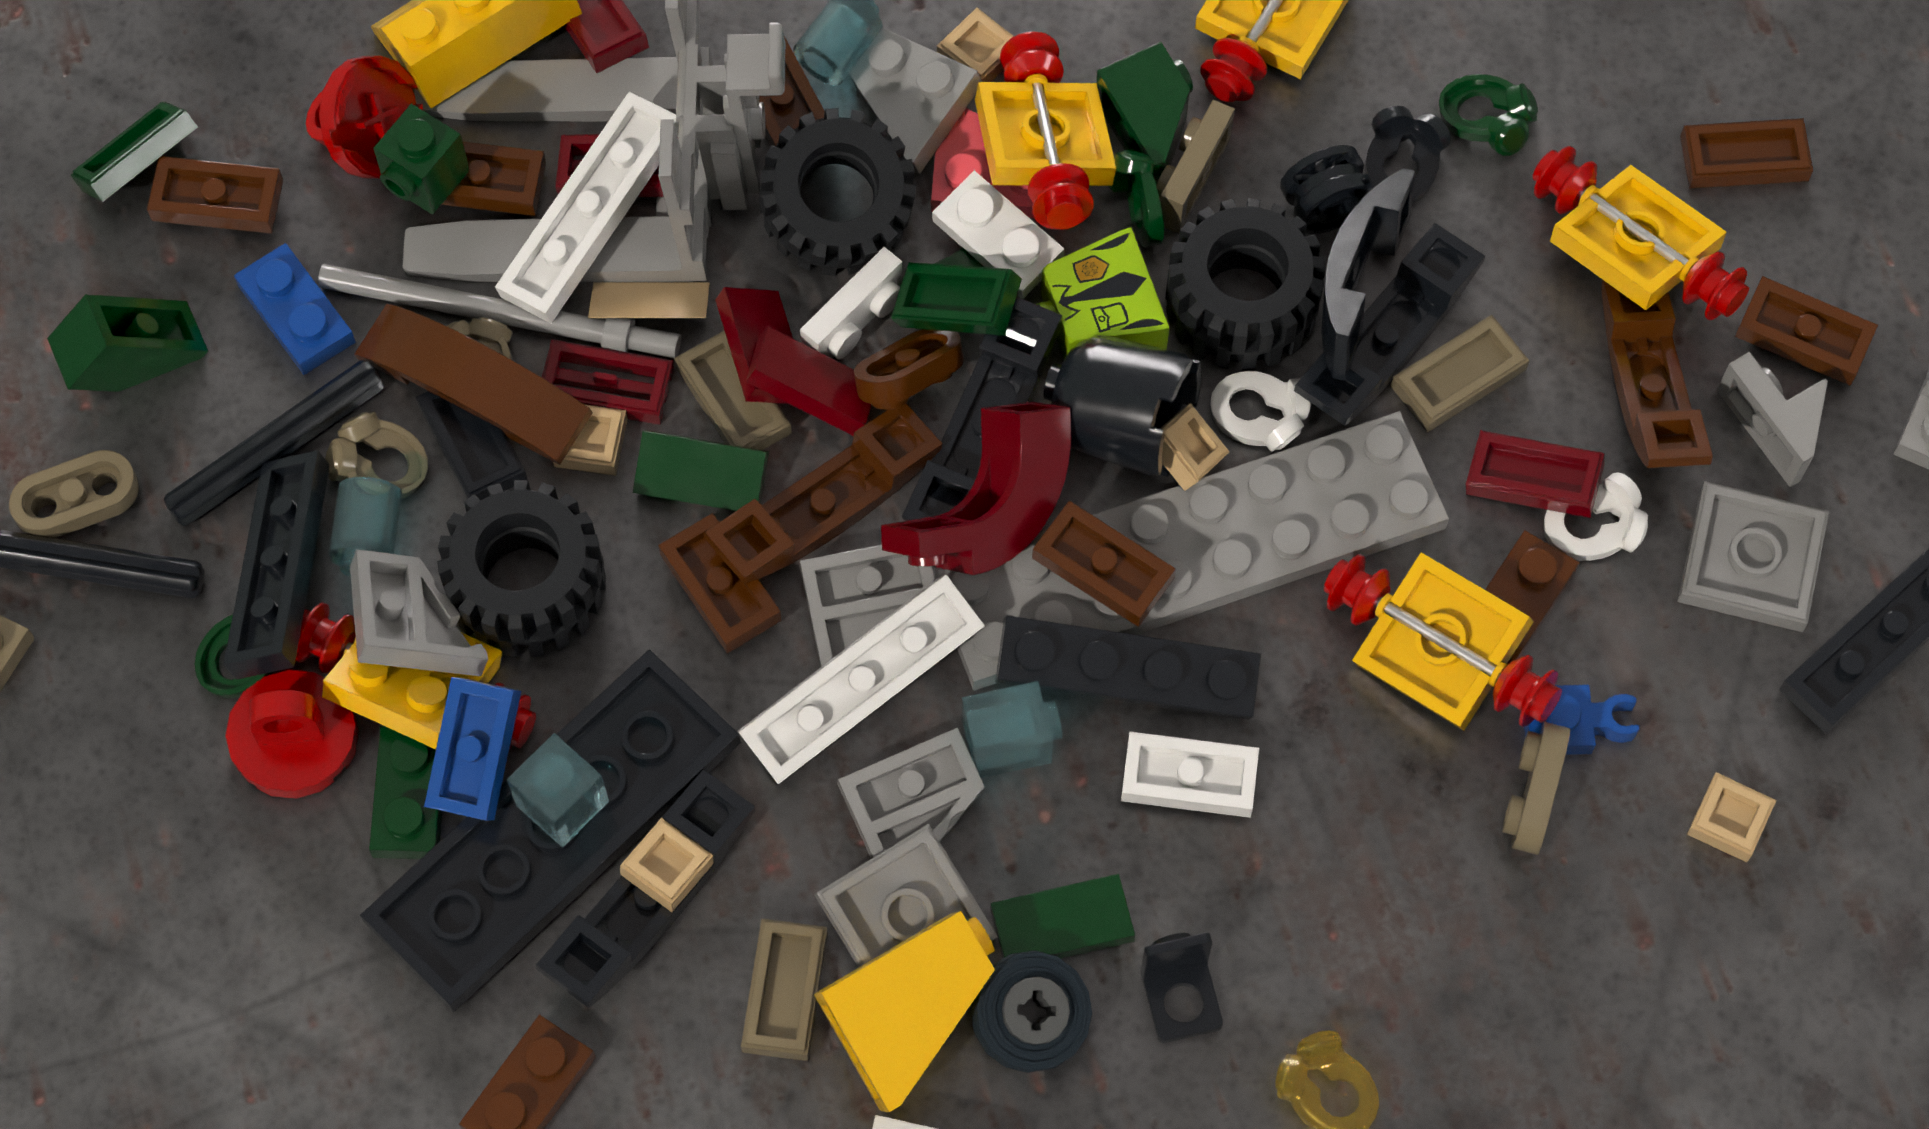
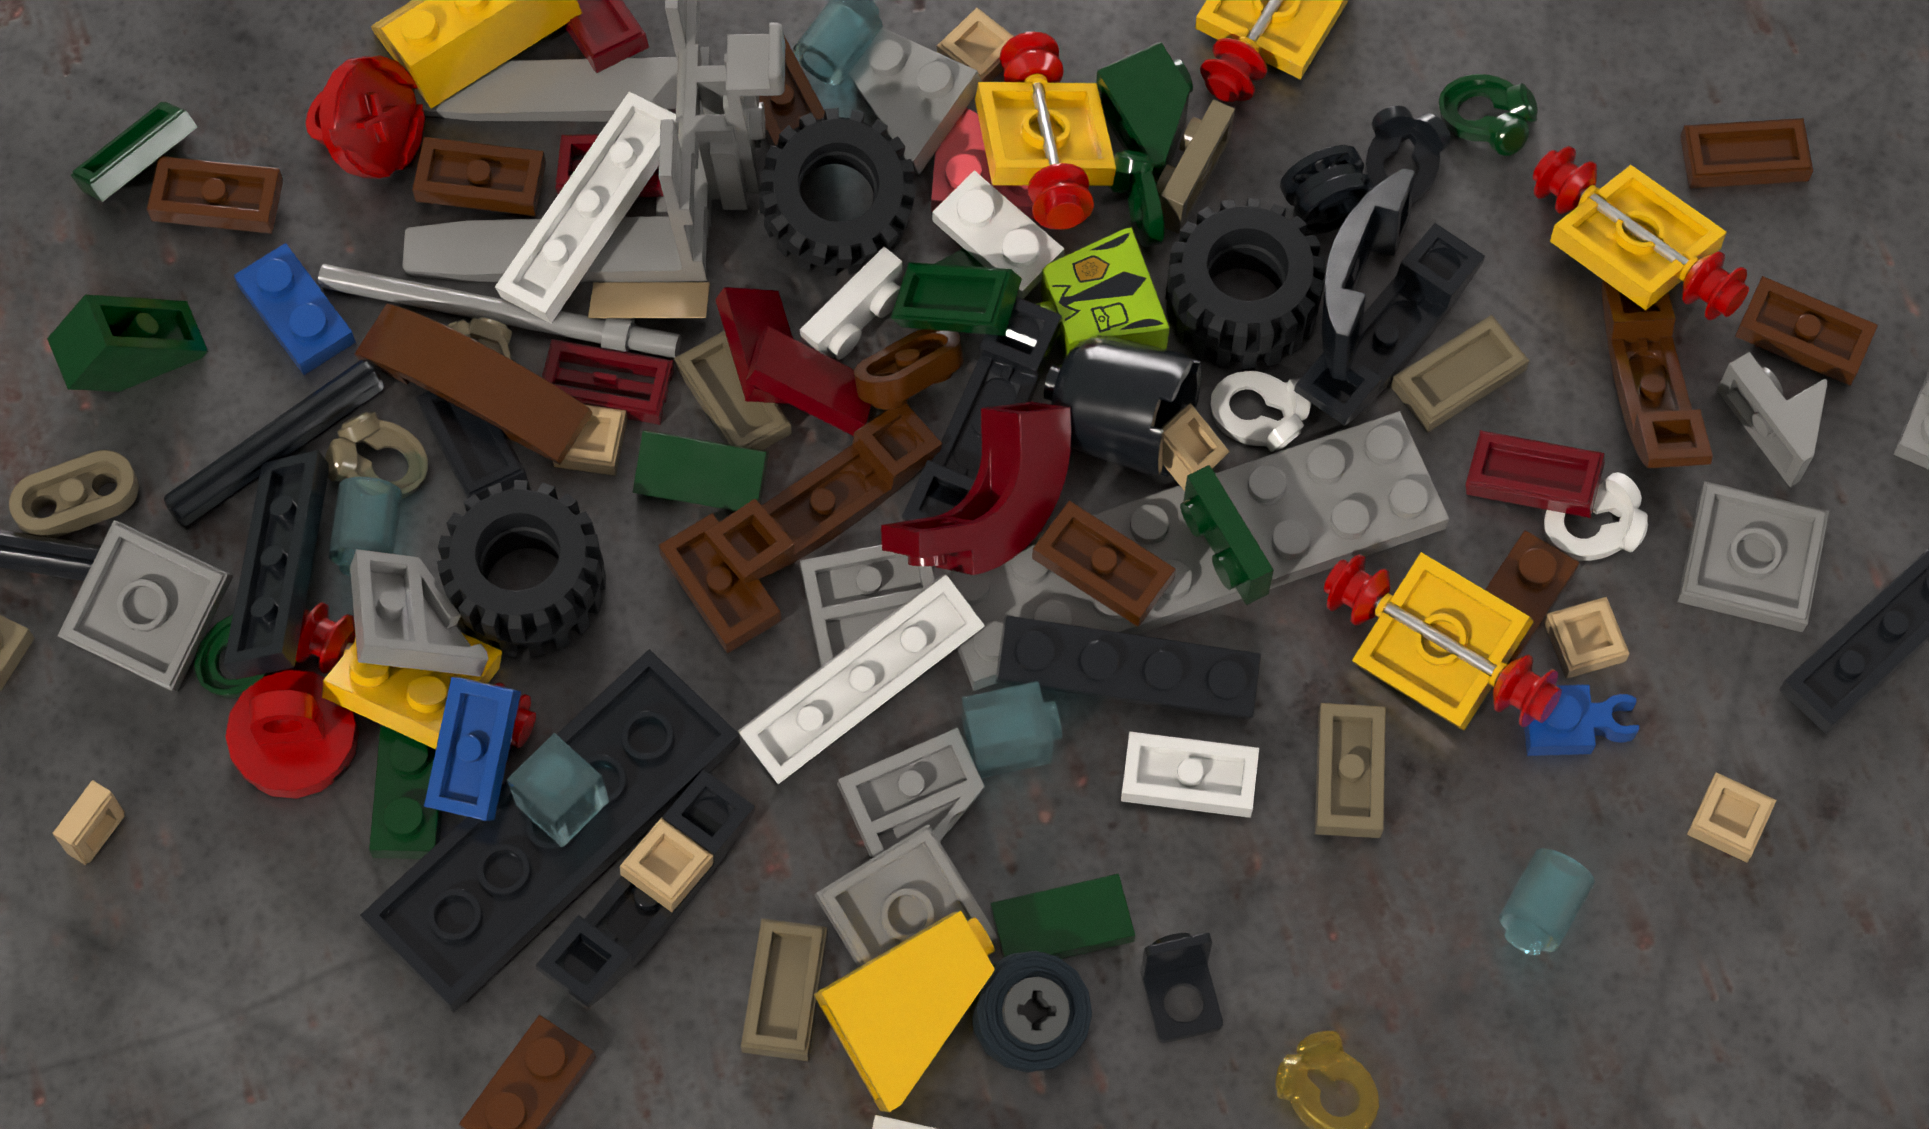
dark green brick [373,103,470,215] -> none
dark tan plate [1502,721,1570,855] -> none
none -> tan tile [52,780,125,865]
none -> light grey tile [58,520,233,692]
none -> dark green plate [1180,465,1274,605]
none -> dark tan plate [1315,703,1386,838]
none -> clear light blue brick [1498,848,1595,955]
none -> tan tile [1543,597,1630,679]

